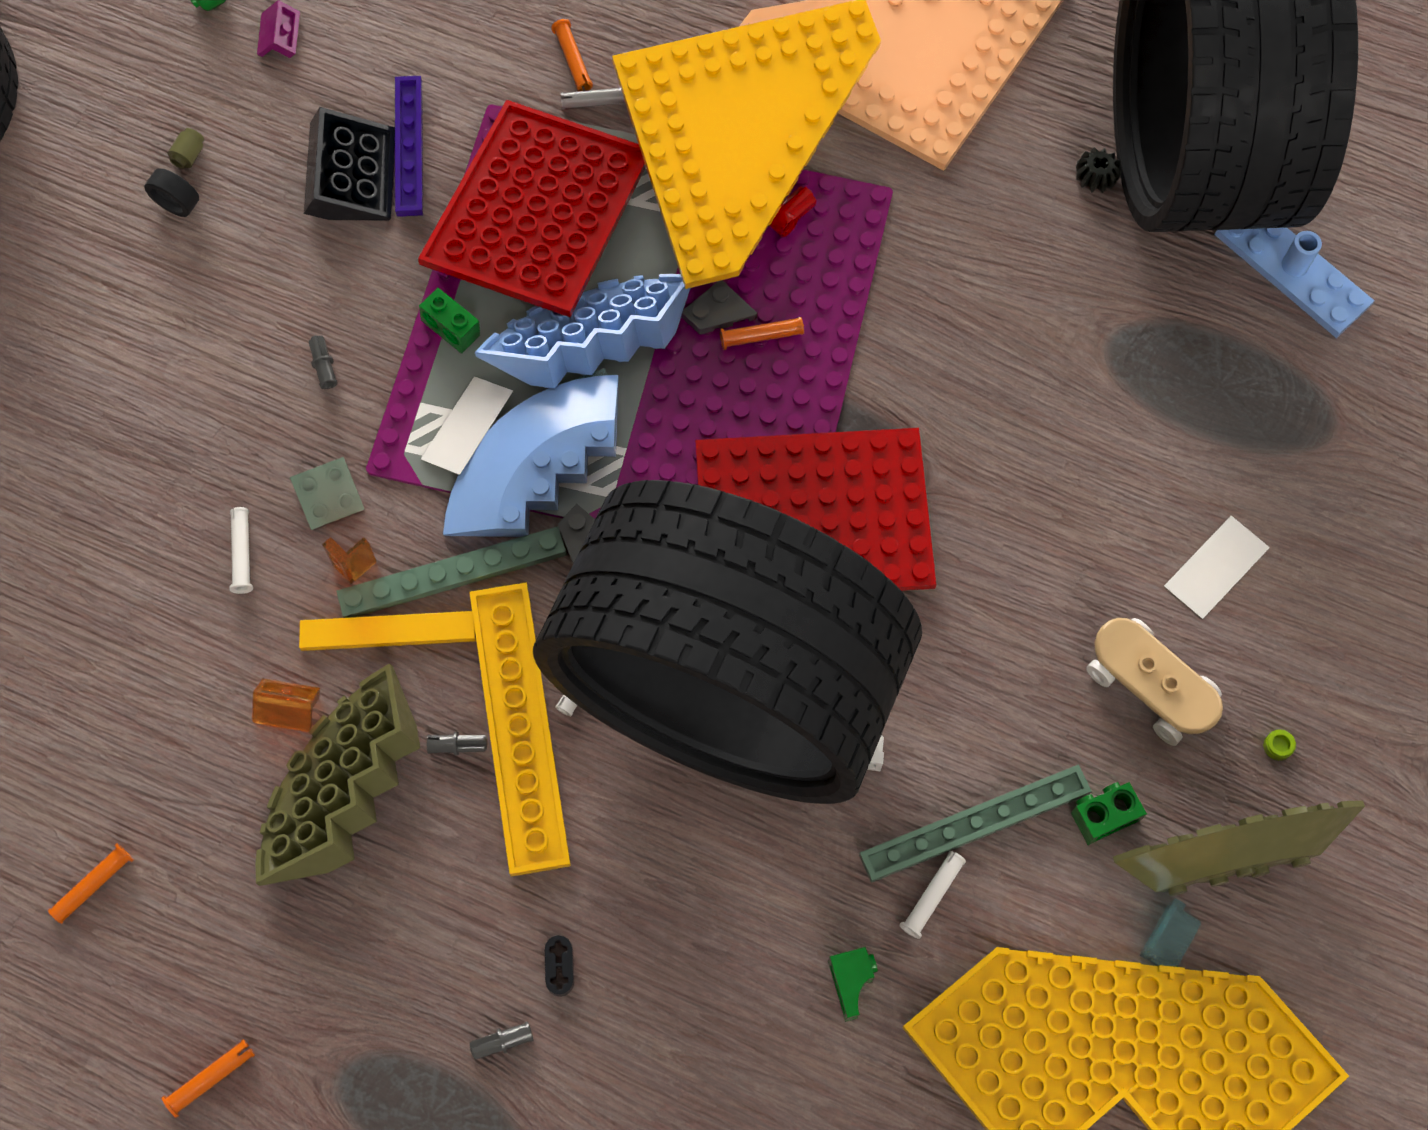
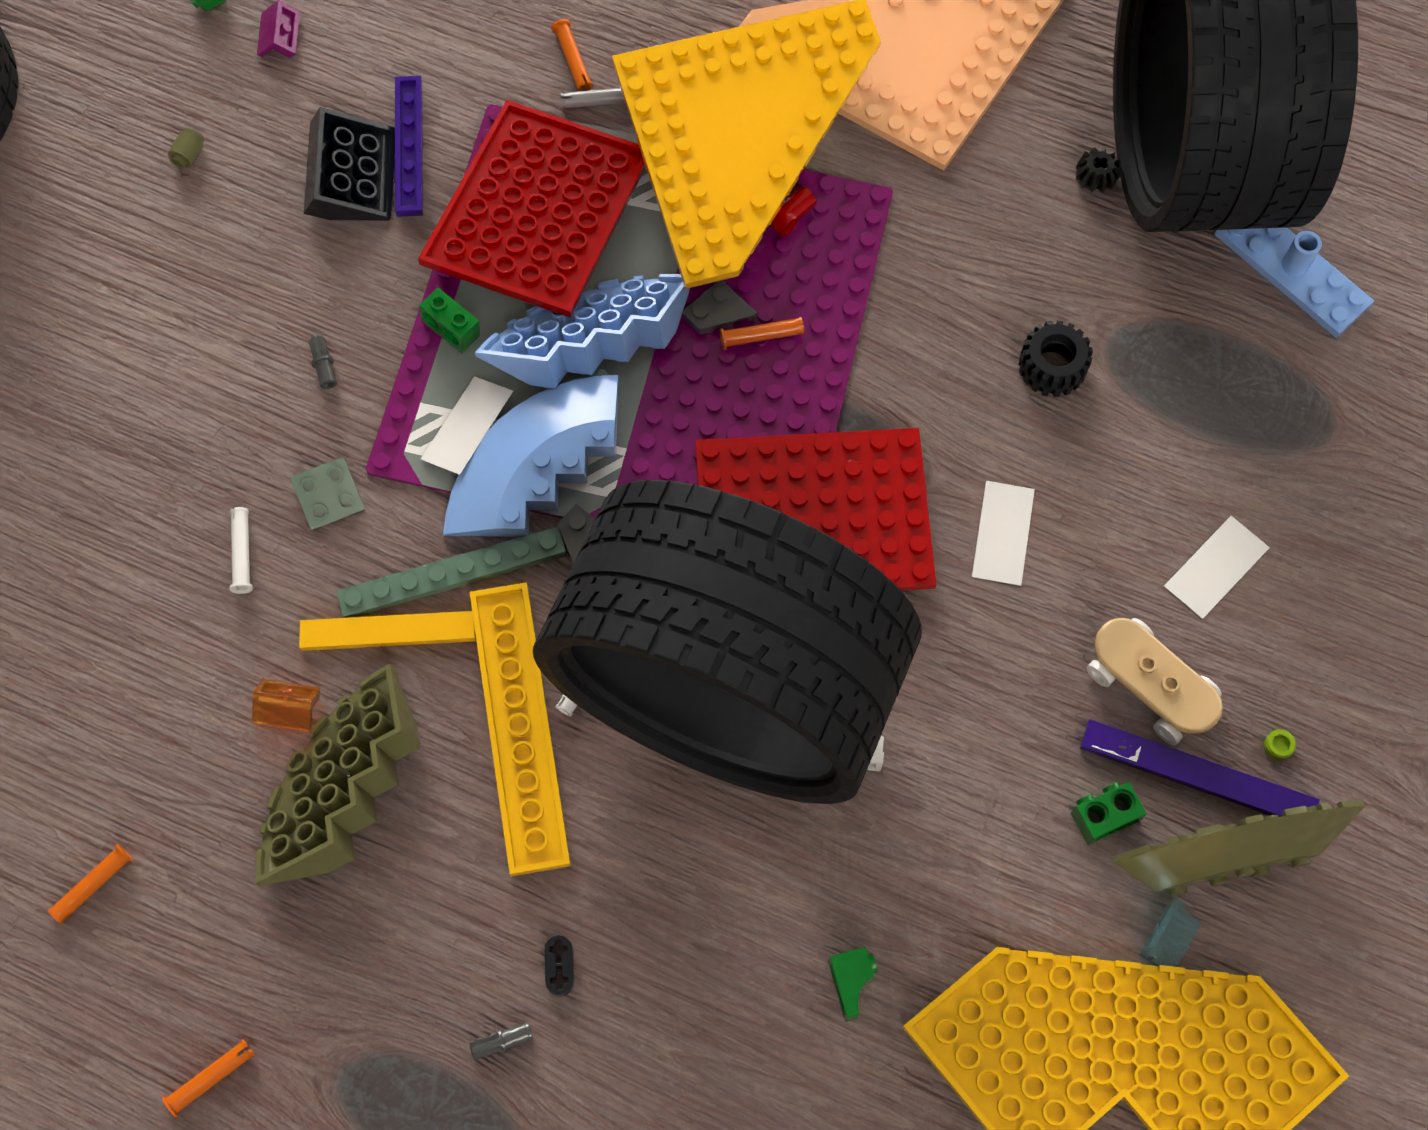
black tyre [144,168,199,217] -> none
clear orange panel [322,537,377,584] -> none
dark grey axle [427,732,487,756] -> none
sand green plate [859,764,1092,883] -> none
white pin [899,851,966,939] -> none
none -> white sticker [972,481,1035,586]
none -> black tyre [1018,321,1093,397]
none -> dark purple tile [1079,719,1320,817]

